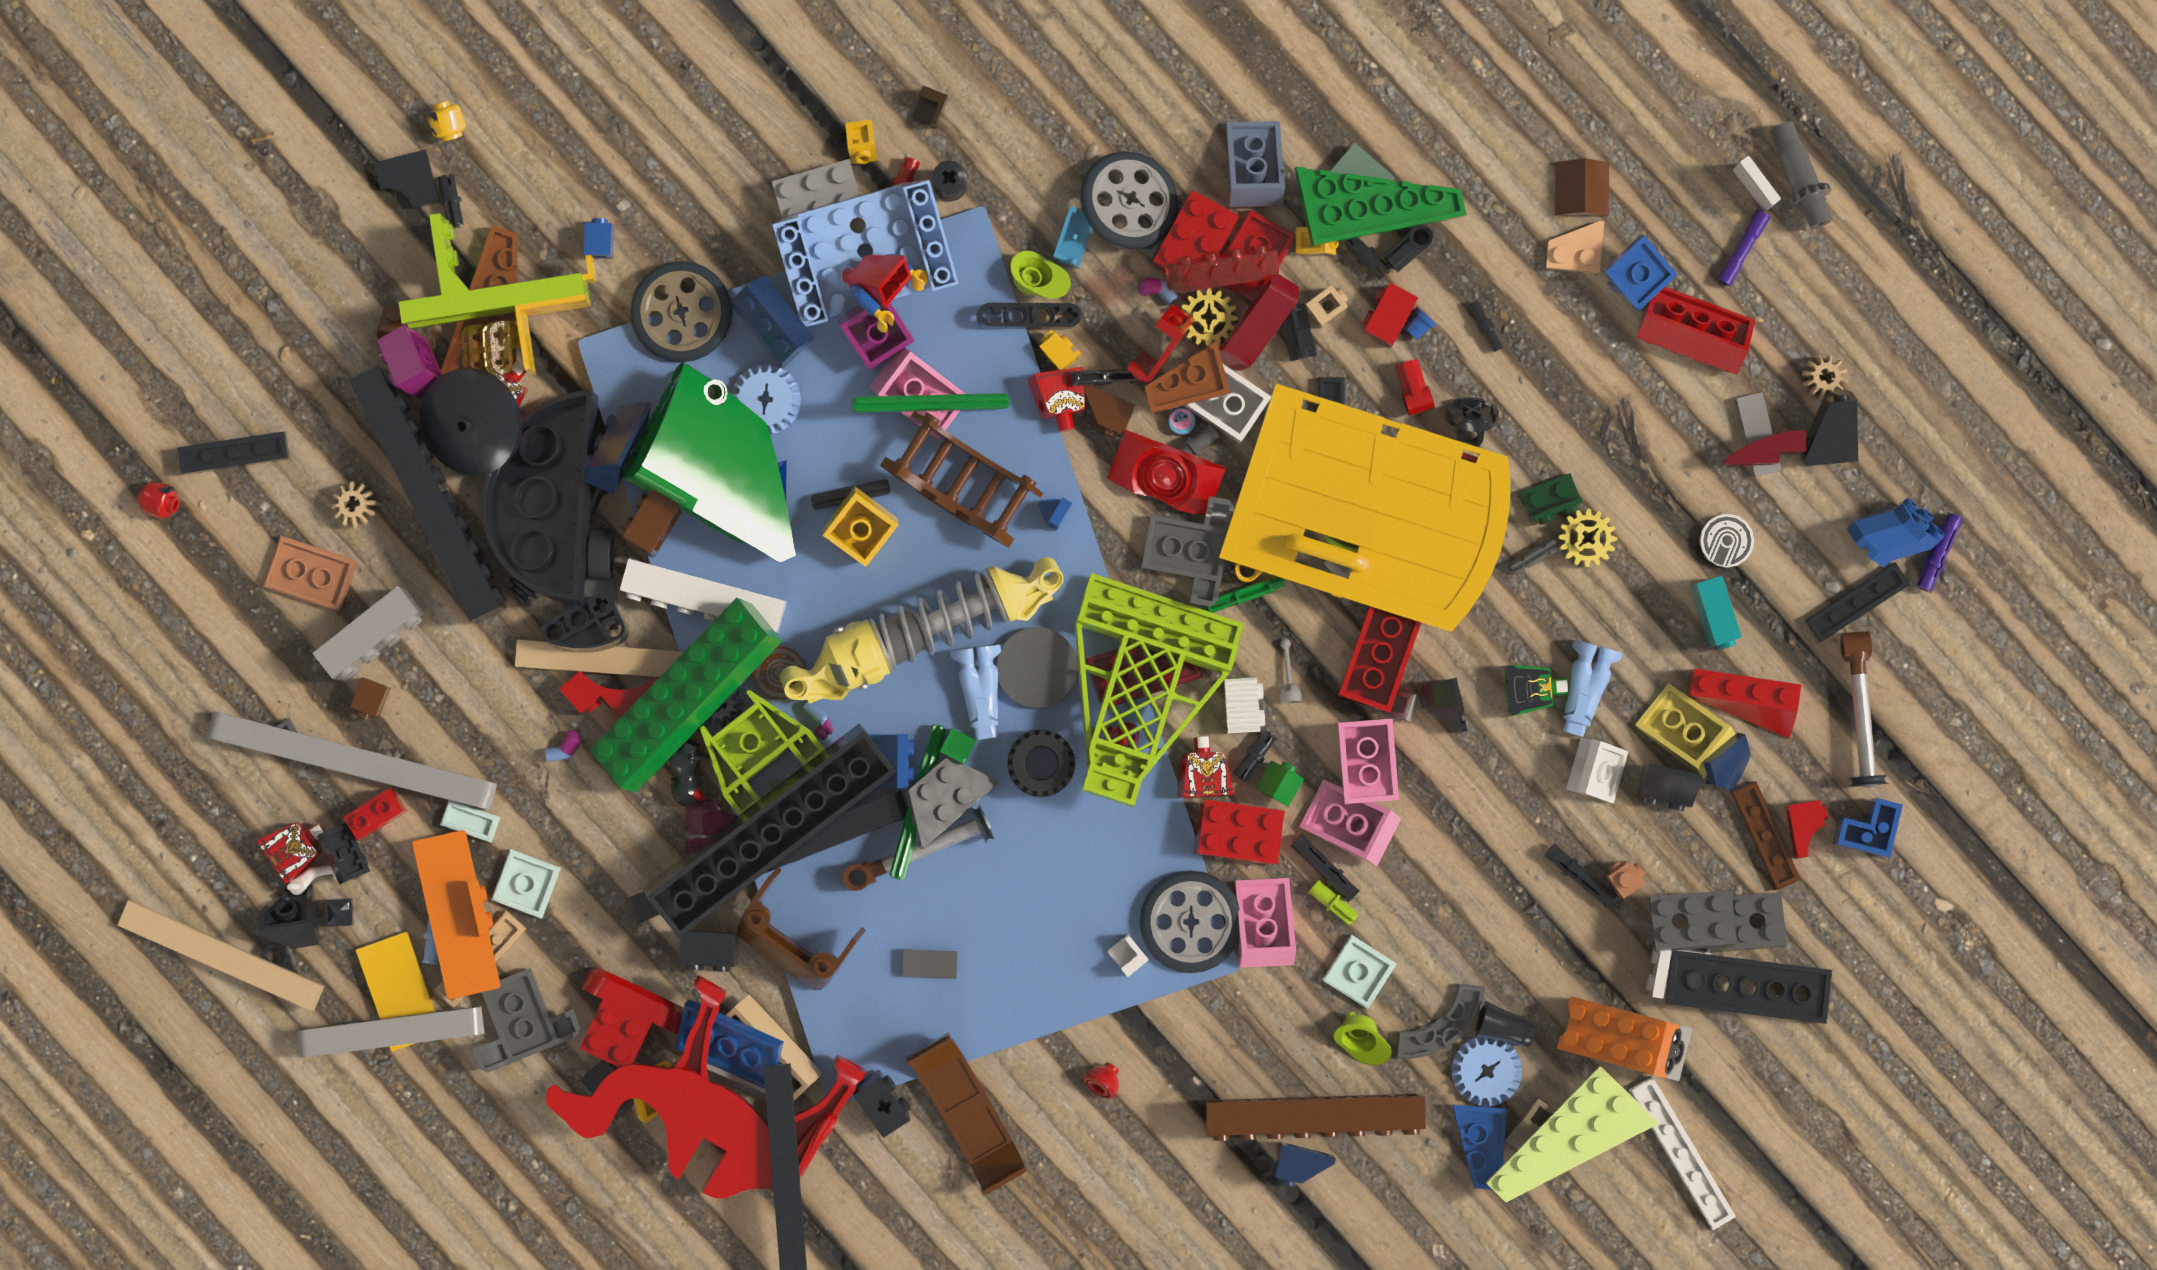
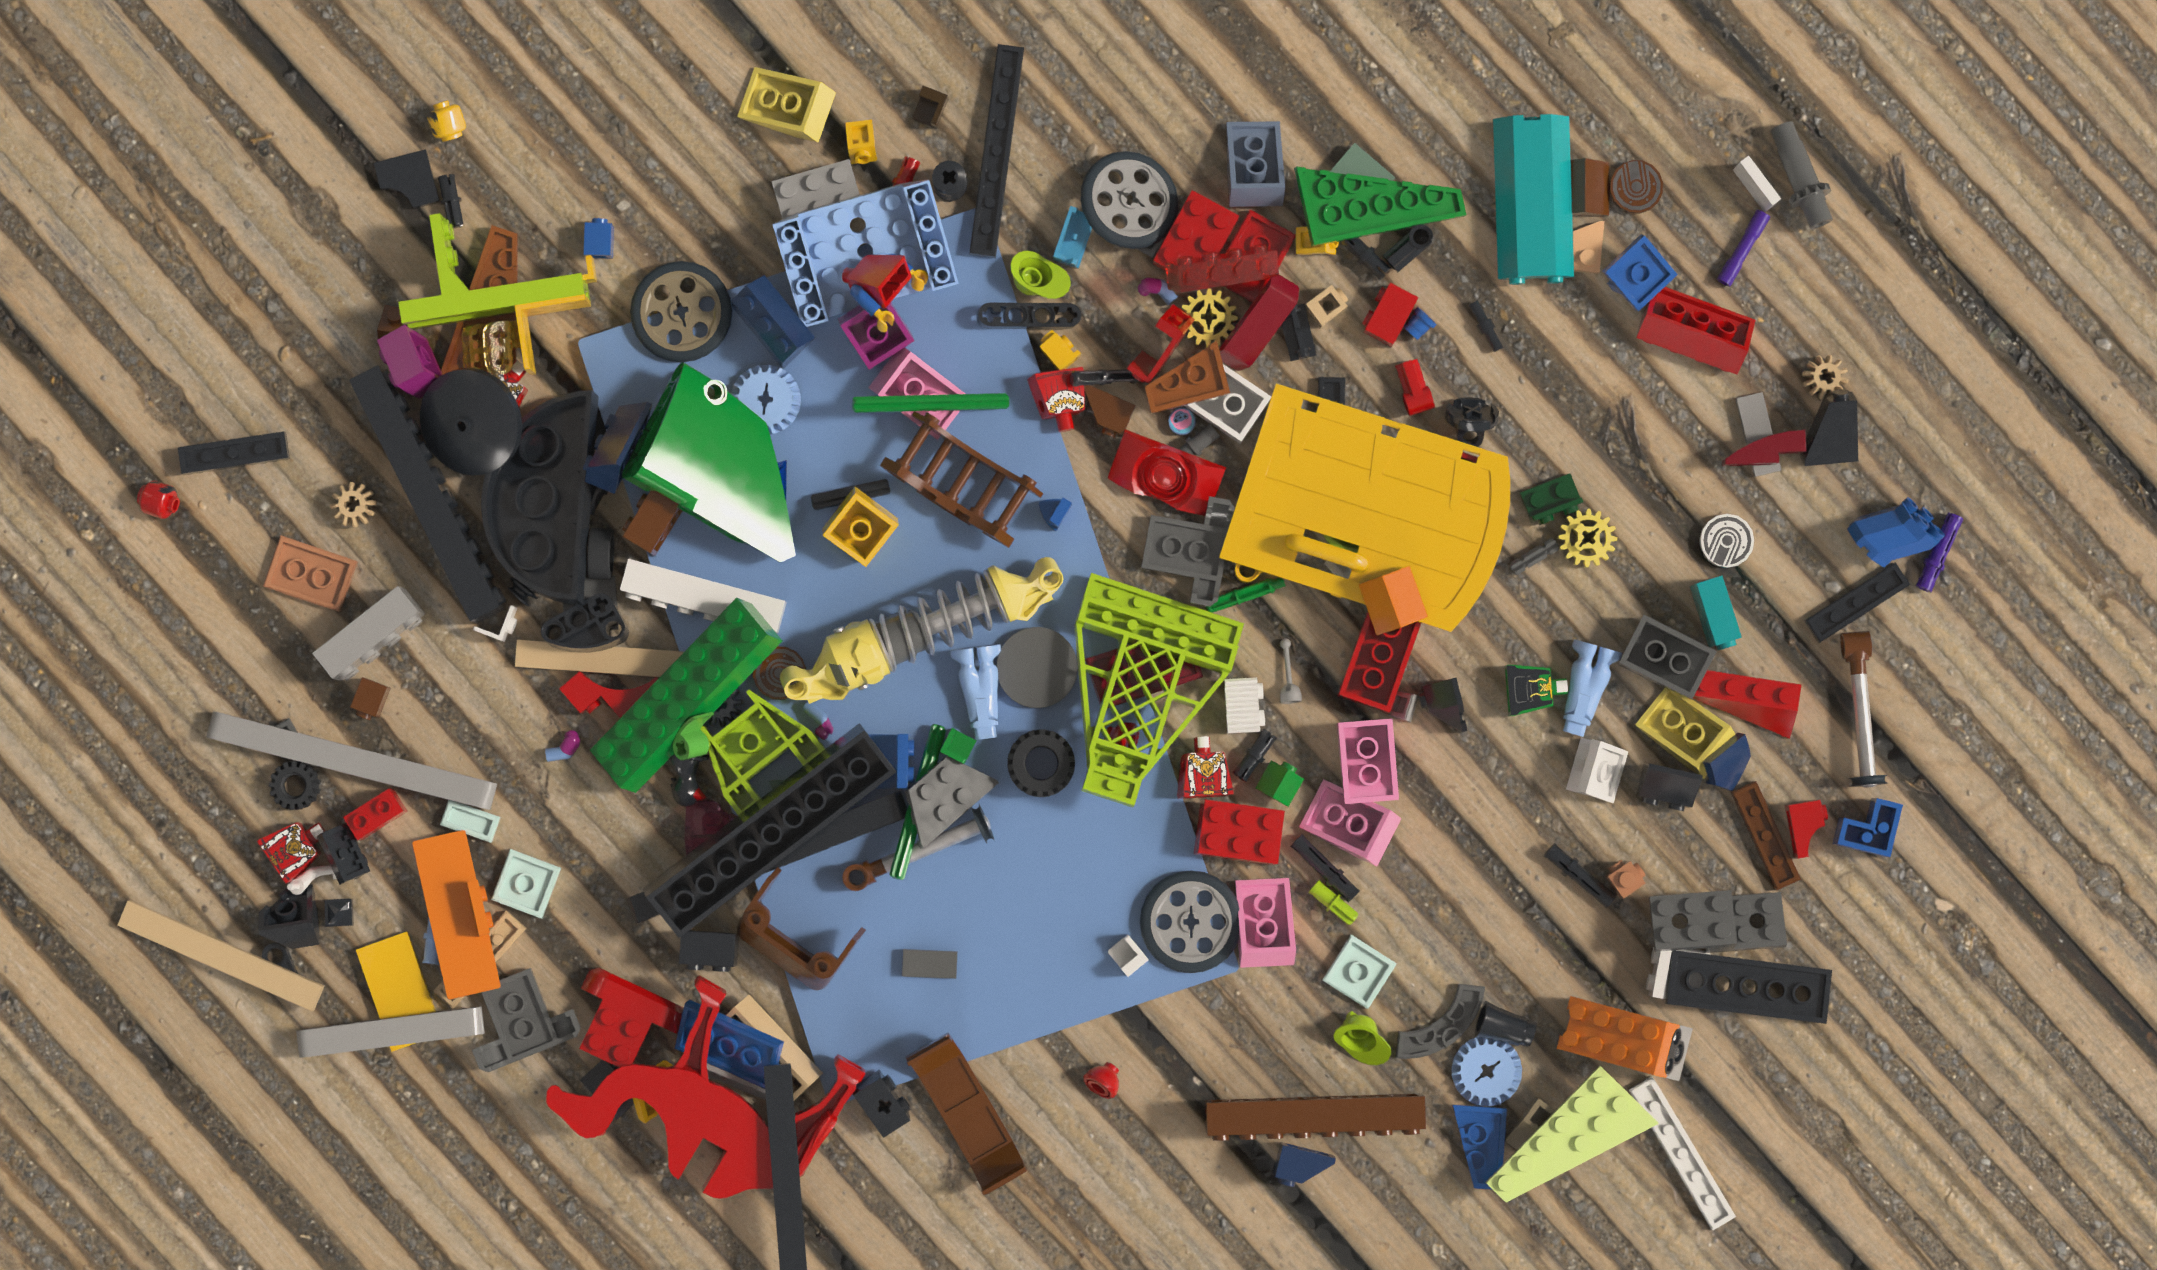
none -> black tyre [269,761,321,810]
none -> white bracket [473,606,517,642]
none -> bright green panel [673,712,715,760]
none -> light yellow slope [737,67,836,142]
none -> black tile [969,44,1024,259]
none -> orange slope [1358,566,1428,635]
none -> teal panel [1493,114,1574,285]
none -> tile [1609,160,1663,214]
none -> dark grey slope [1619,615,1717,700]

